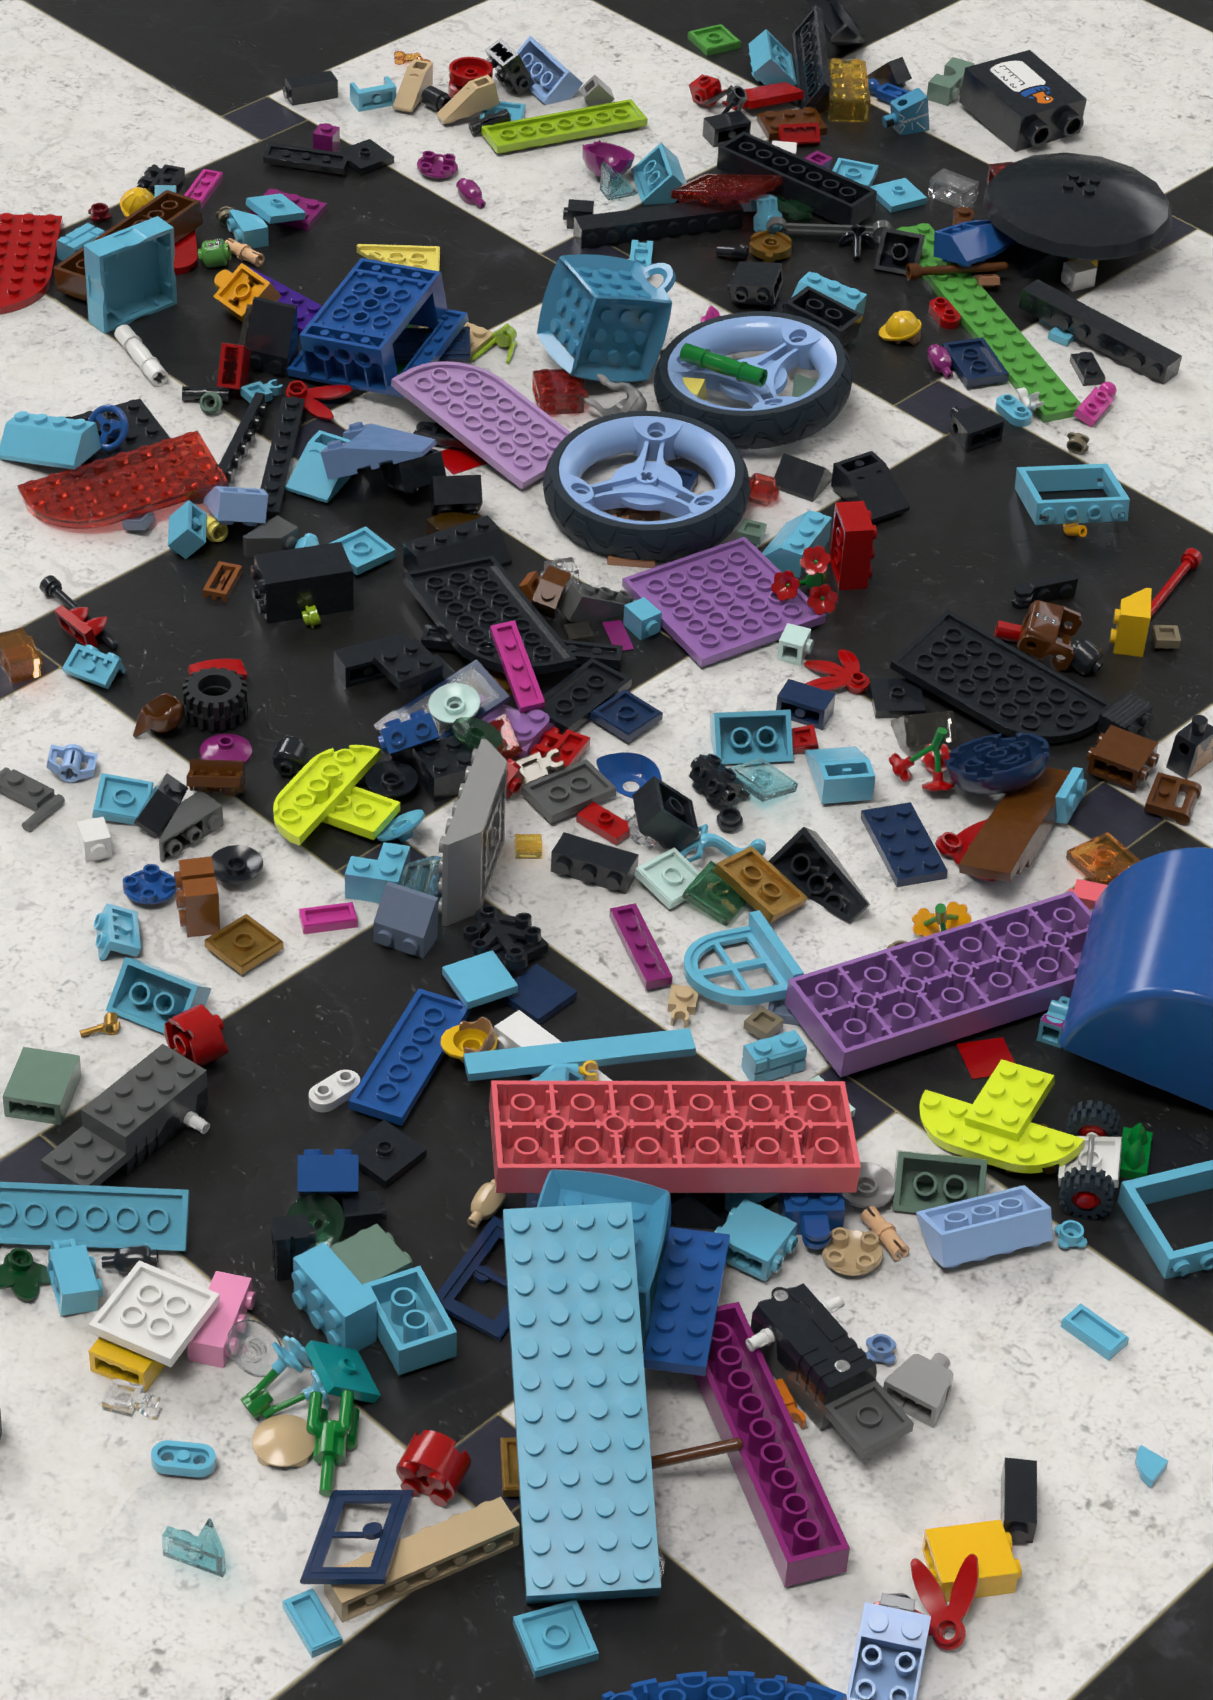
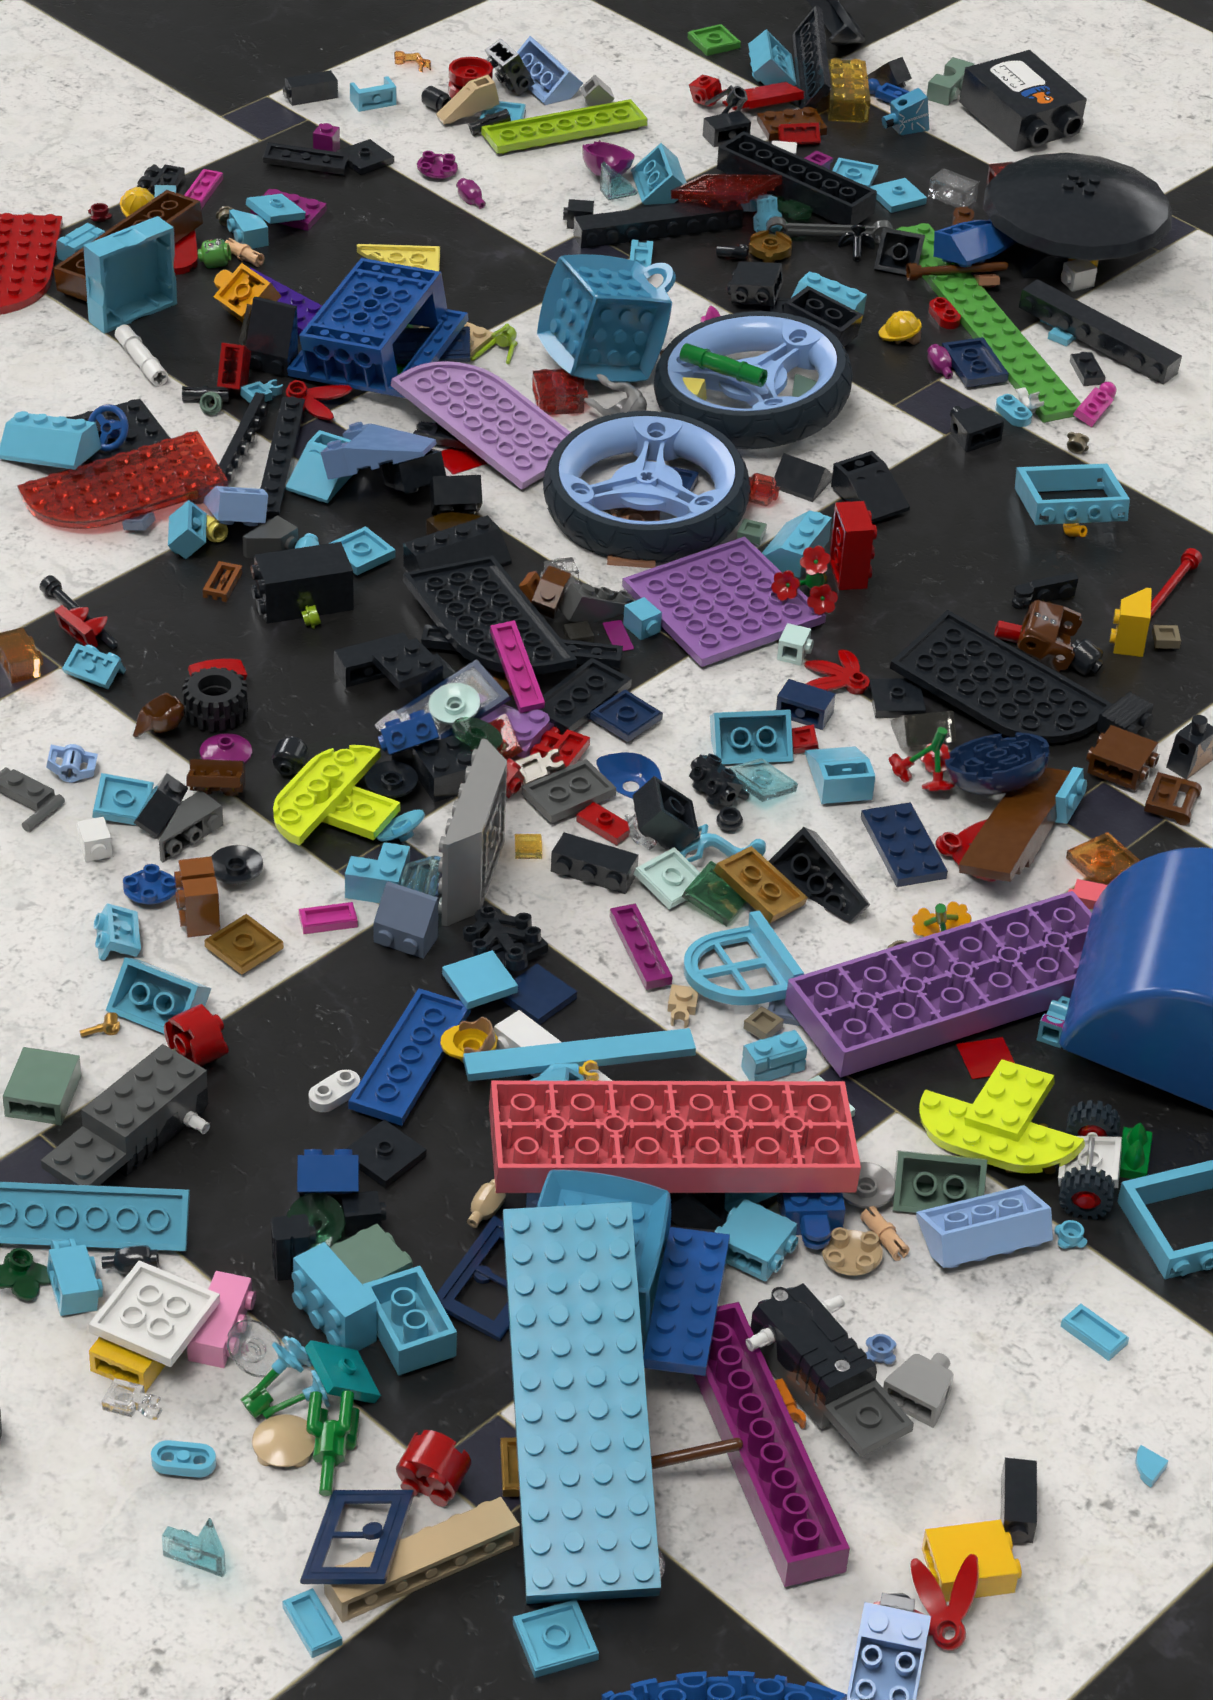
tan slope [393,59,433,113] -> none

